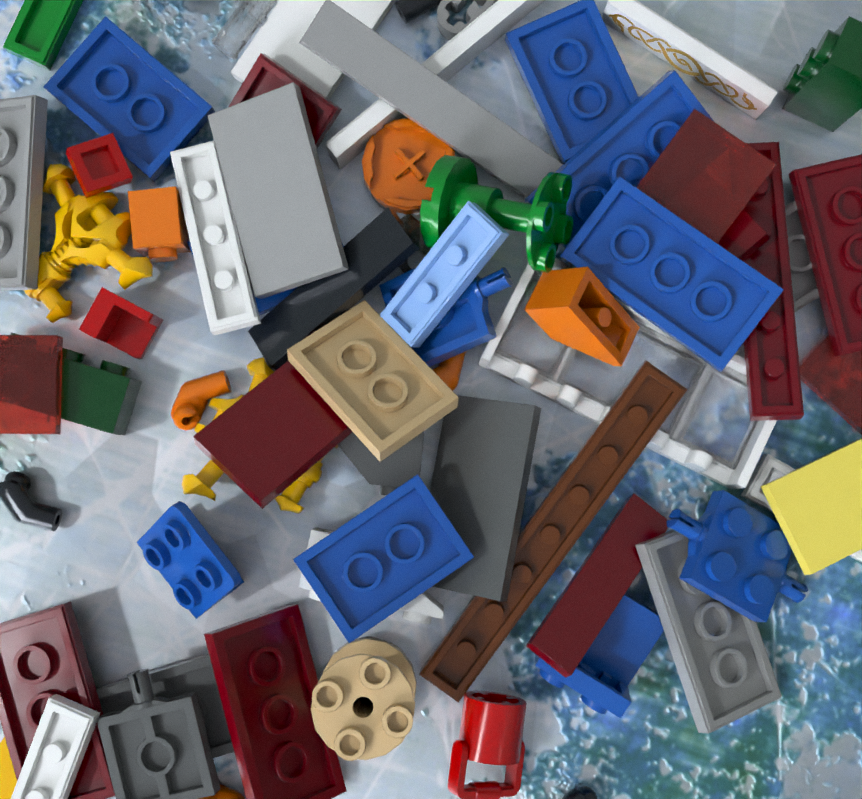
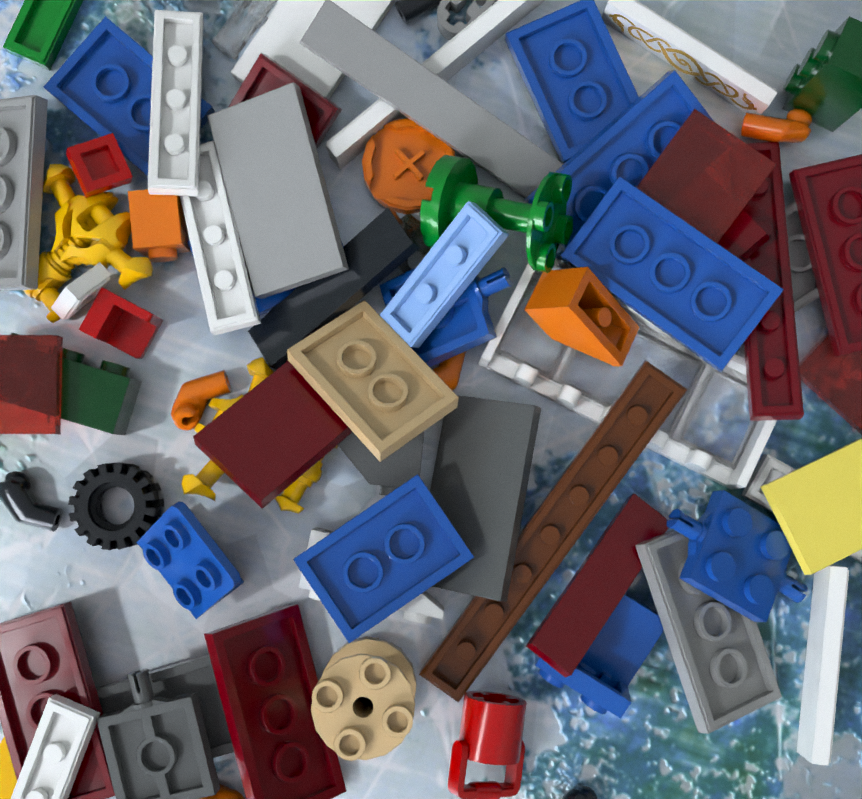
none -> white tile [51,262,112,320]
none -> black tyre [68,463,164,550]
none -> white tile [148,10,204,196]
none -> orange arm [741,109,813,143]
none -> white tile [797,564,849,766]

